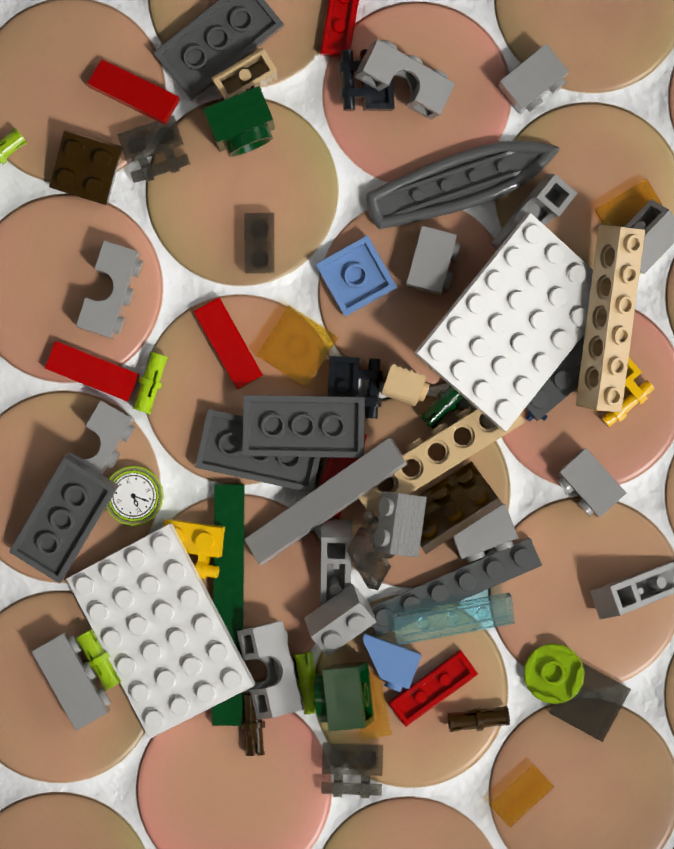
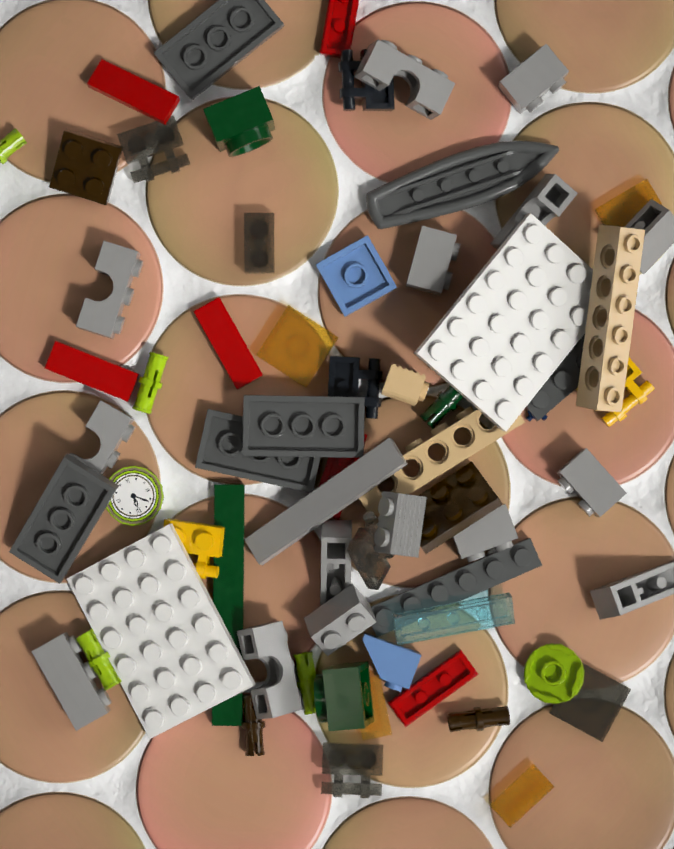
tan brick [212,47,278,100] -> none

